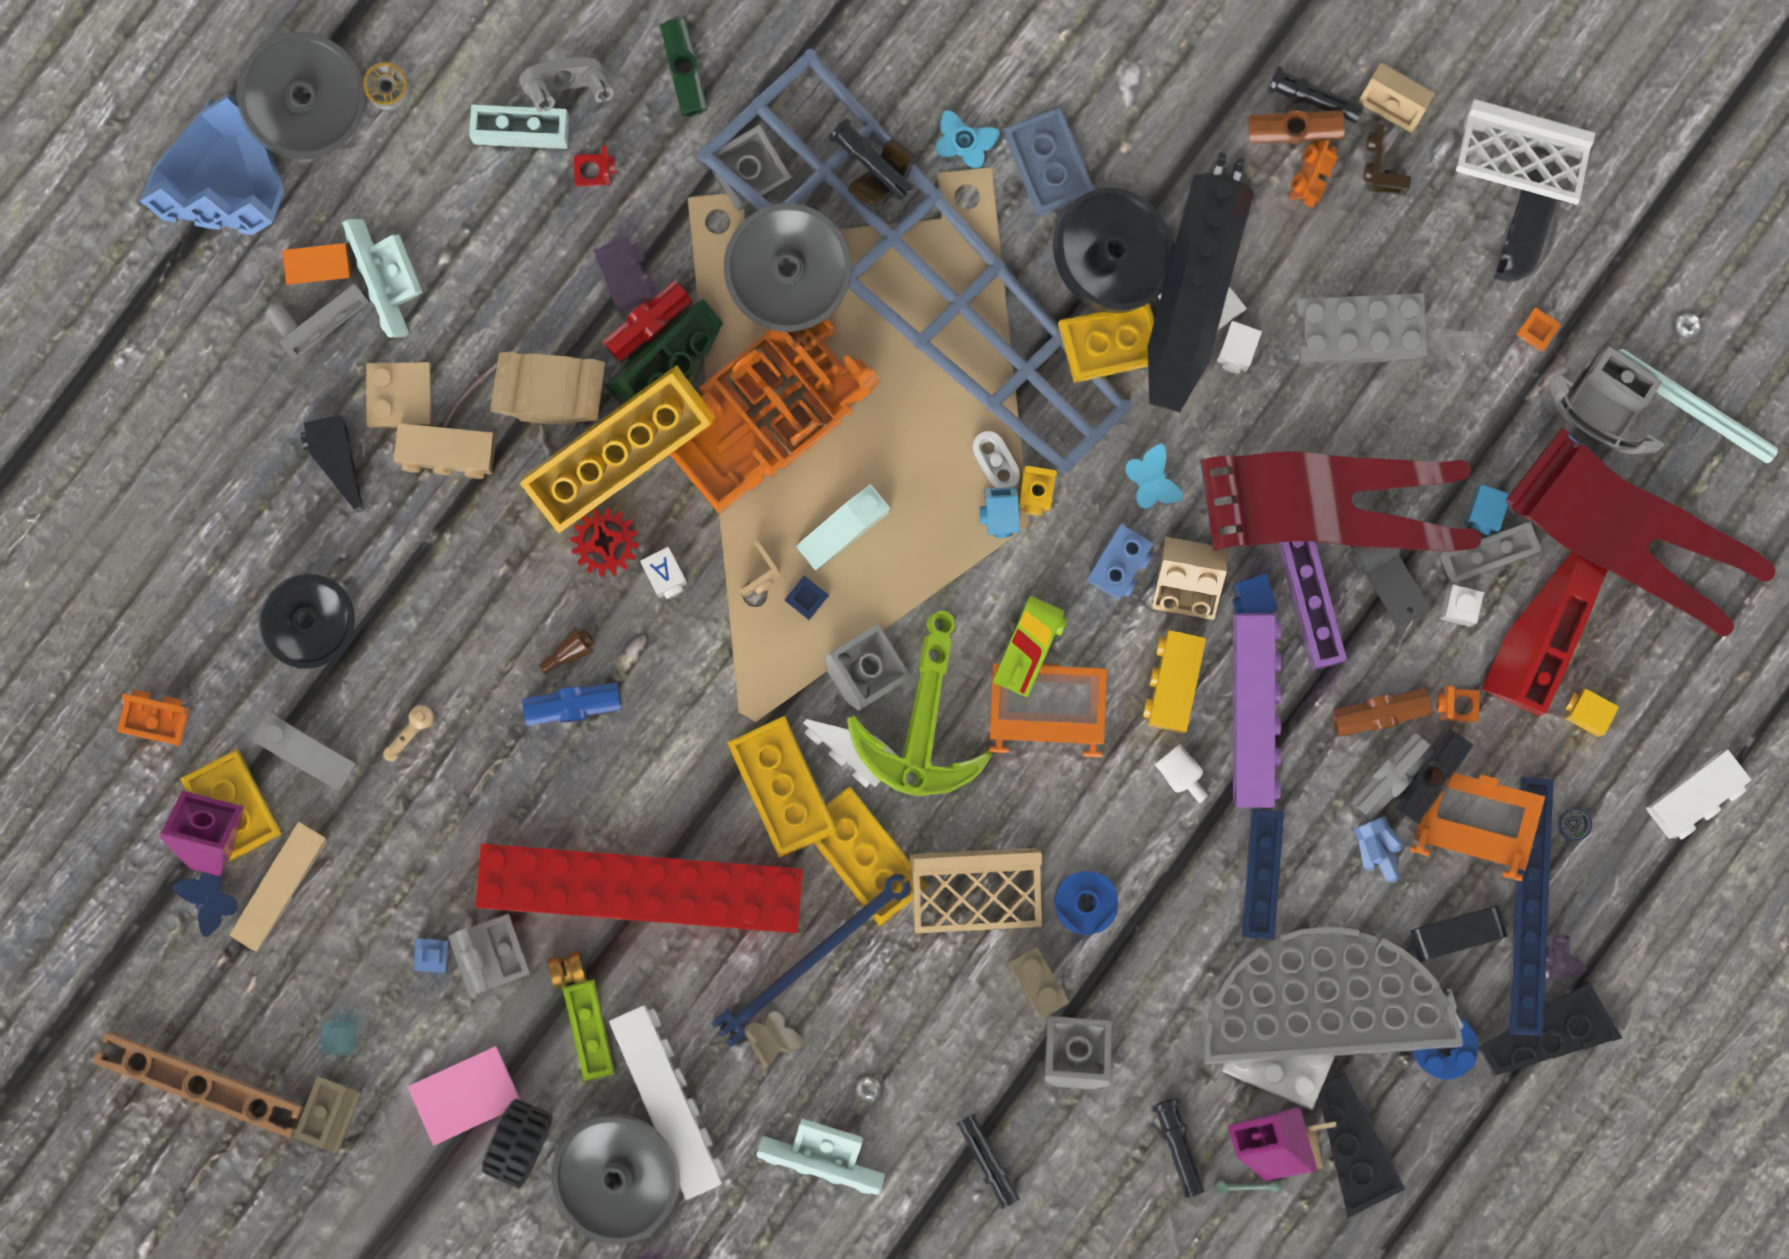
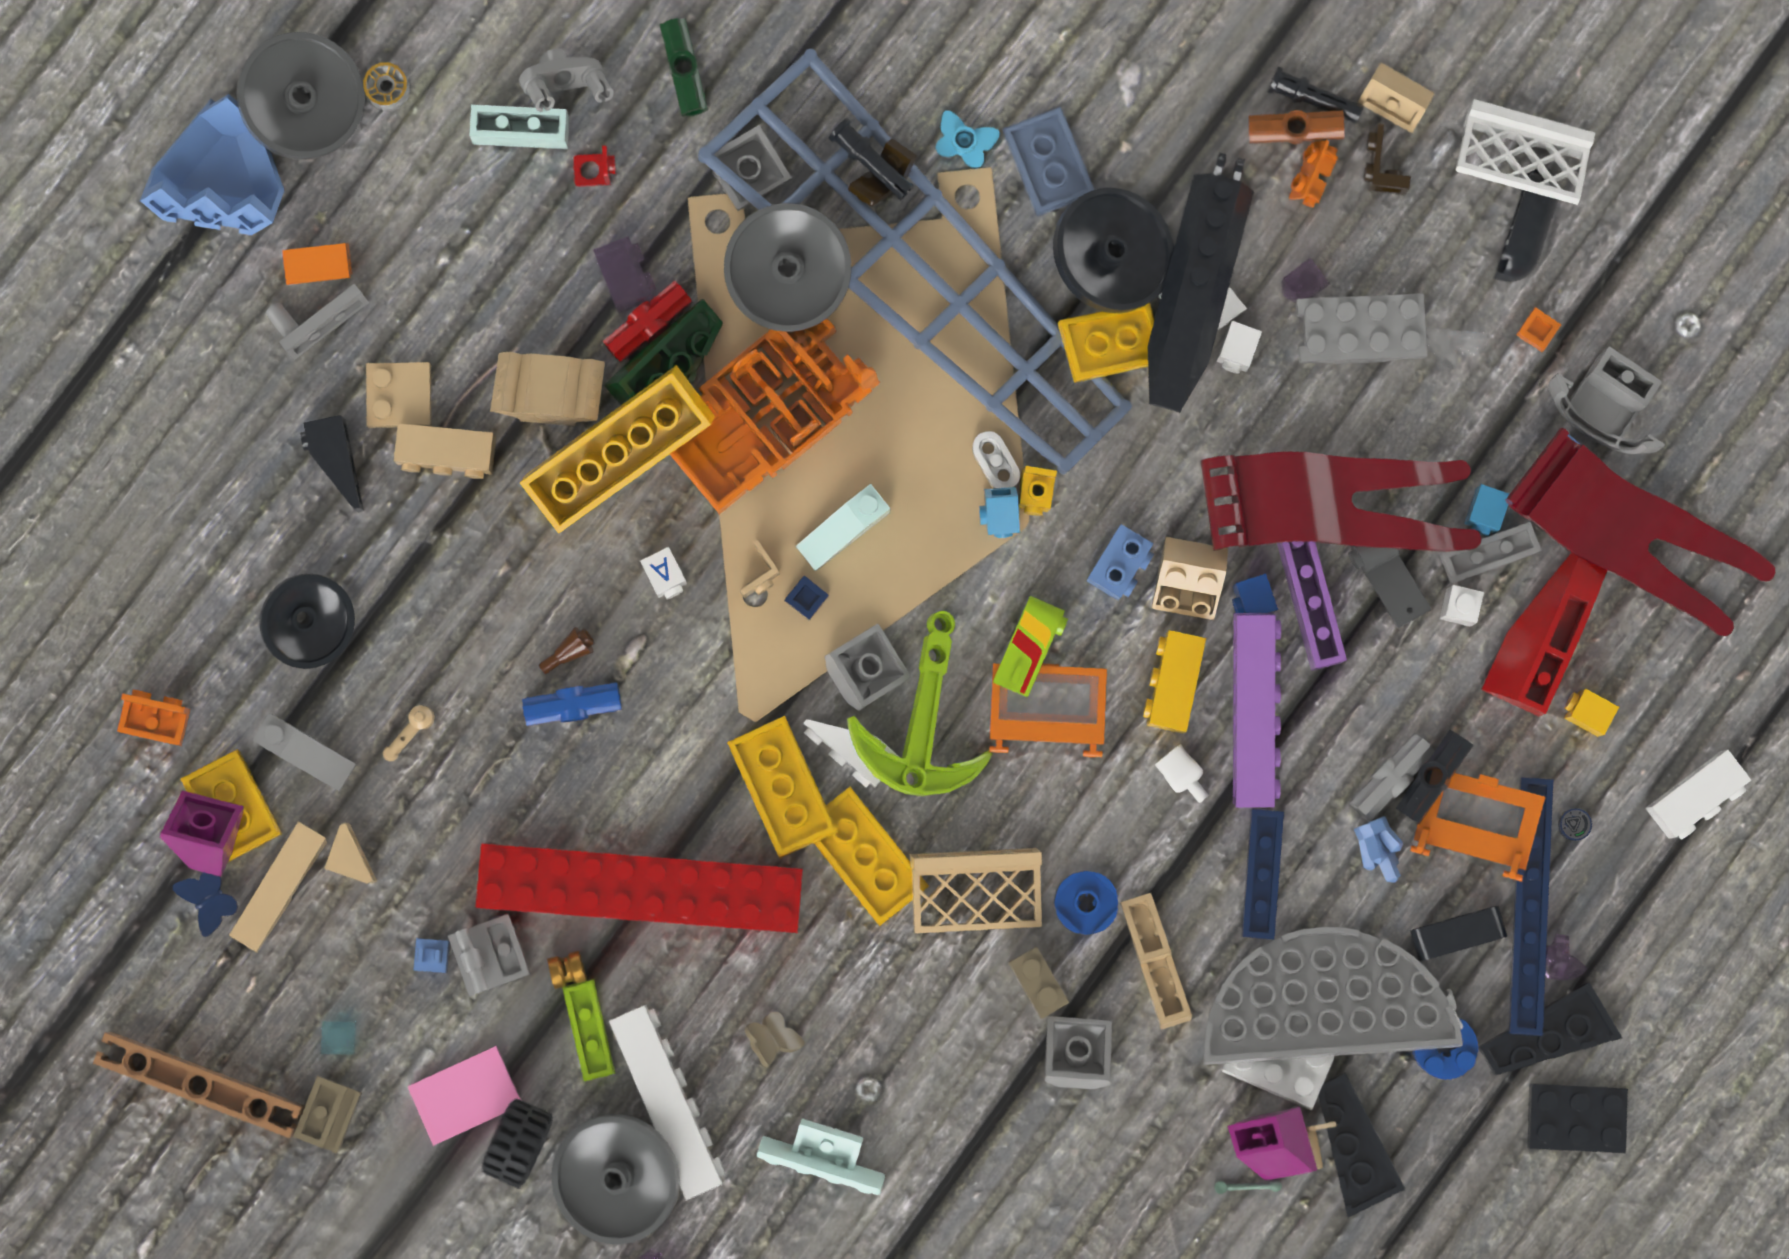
light aqua bracket [342,219,423,337] -> none
red gear [570,508,640,578] -> none
dark blue hinge [711,874,911,1047] -> none
black pin [956,1114,1020,1209] -> none
medium azure animal [1125,443,1184,509] -> none
black pin [1151,1098,1205,1198] -> none
dark orange piece [1332,688,1432,737] -> none
orange bracket [1436,686,1480,722] -> none
light aqua axle [1618,349,1778,463] -> none
none -> tan slope [324,823,377,884]
none -> tan slope [1120,893,1192,1030]
none -> clear purple plate [1281,258,1330,303]
none -> black plate [1527,1083,1628,1153]

